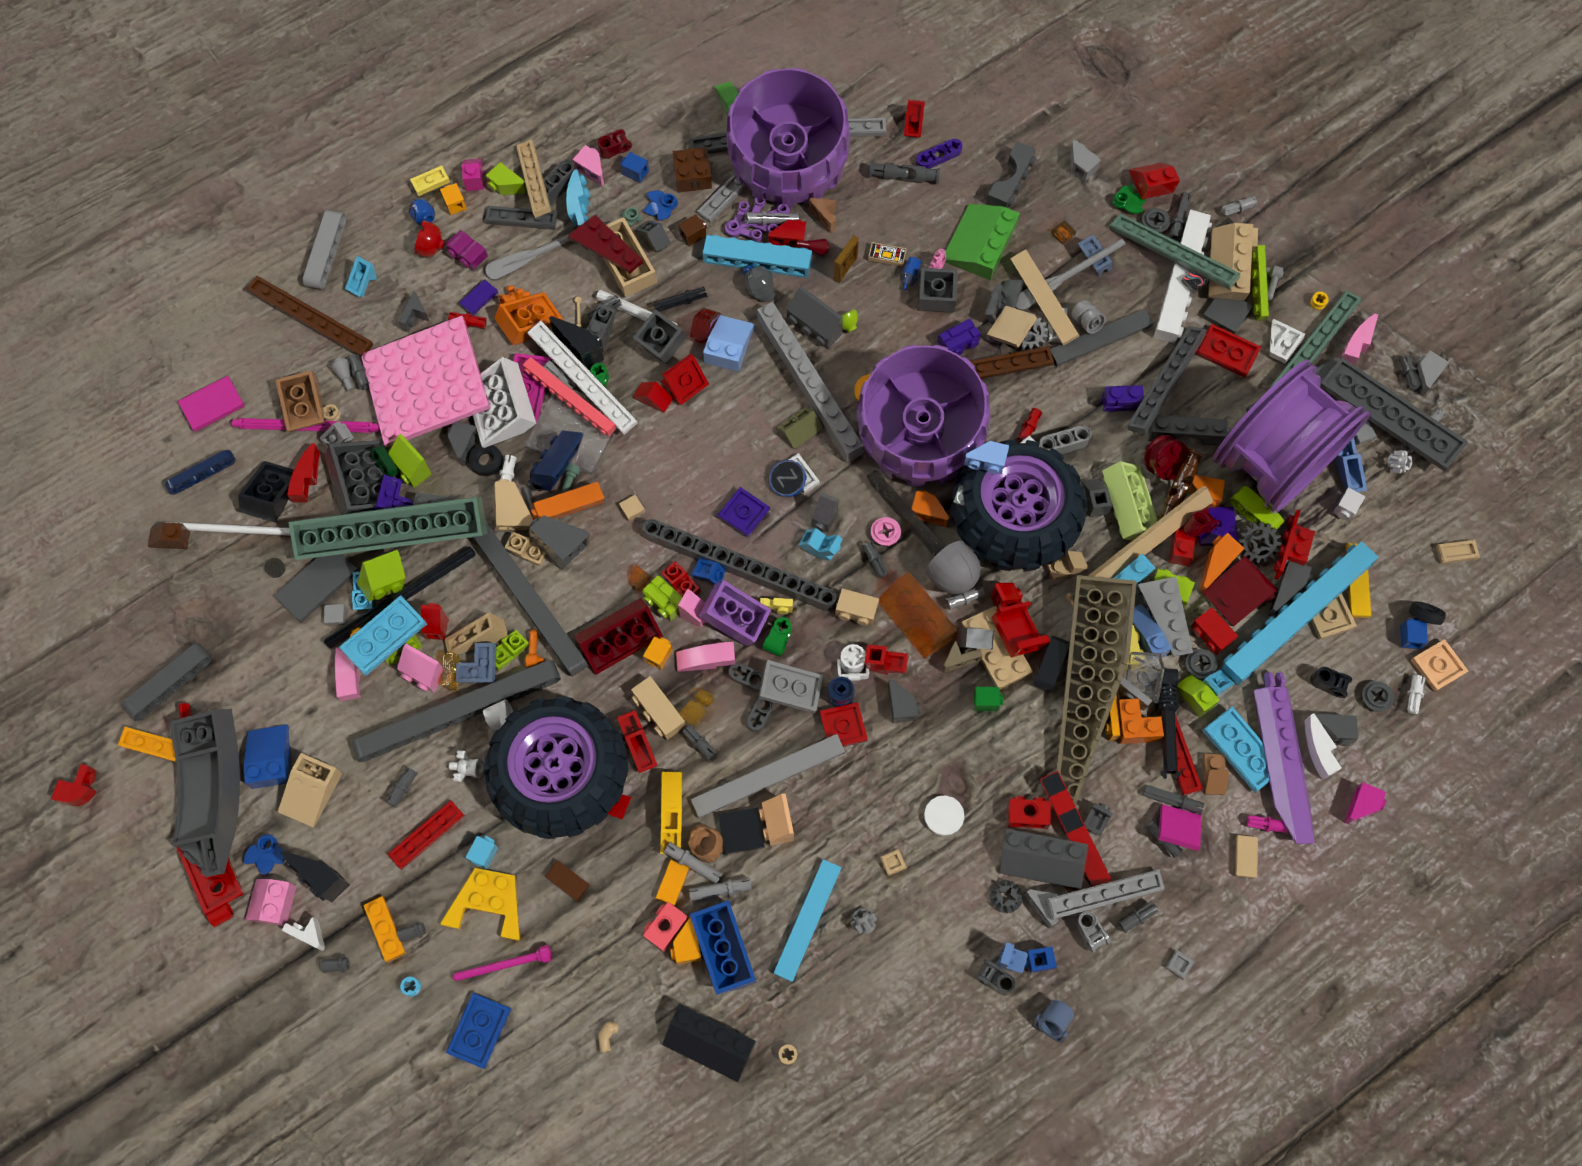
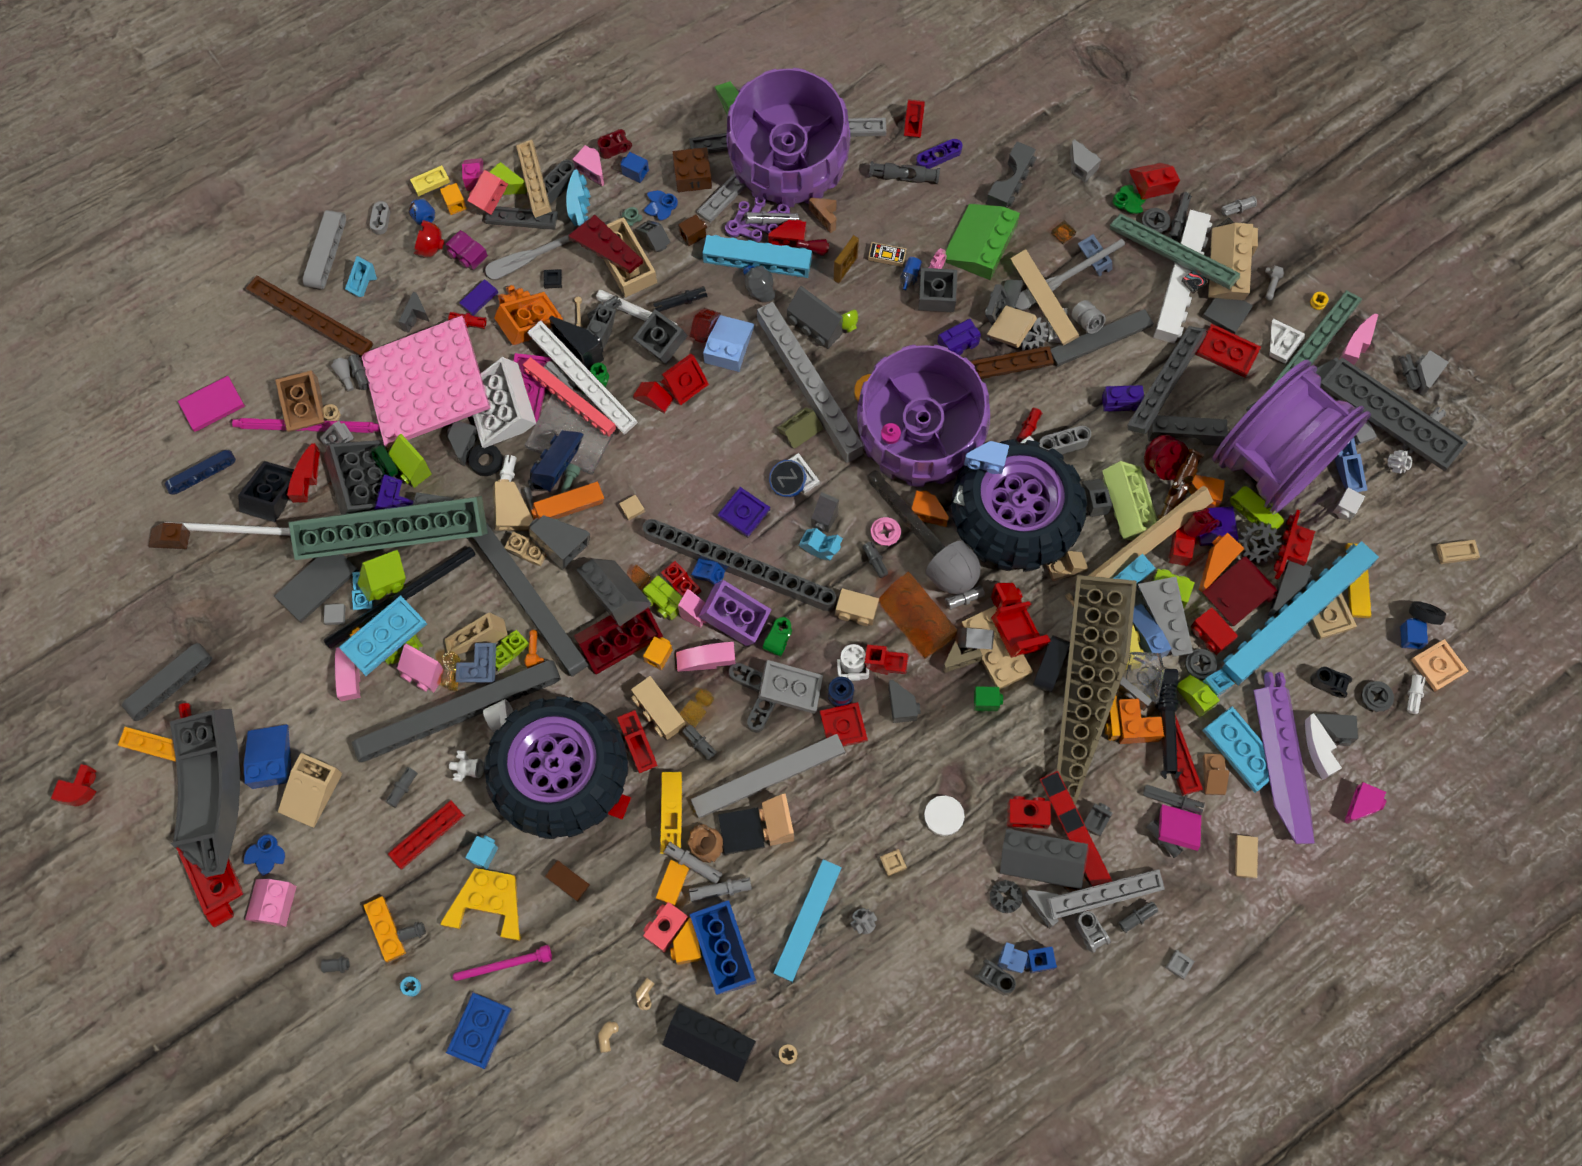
clear smoke tile [264,558,285,578] -> none
black slope [280,851,350,902] -> none
white slope [282,917,325,951] -> none
red slope [421,603,449,641] -> none
light yellow plate [760,598,793,615] -> none
sand blue piece [1033,1000,1074,1043] -> none
dark pink axle [1247,815,1288,834] -> none
lime wing [1251,245,1269,321] -> none
none -> light grey beam [370,201,390,235]
none -> coral brick [467,170,508,215]
none -> black tile [544,269,562,289]
none -> dark grey slope [576,559,652,627]
none -> tan arm [635,978,654,1010]
none -> dark pink tile [881,423,901,444]

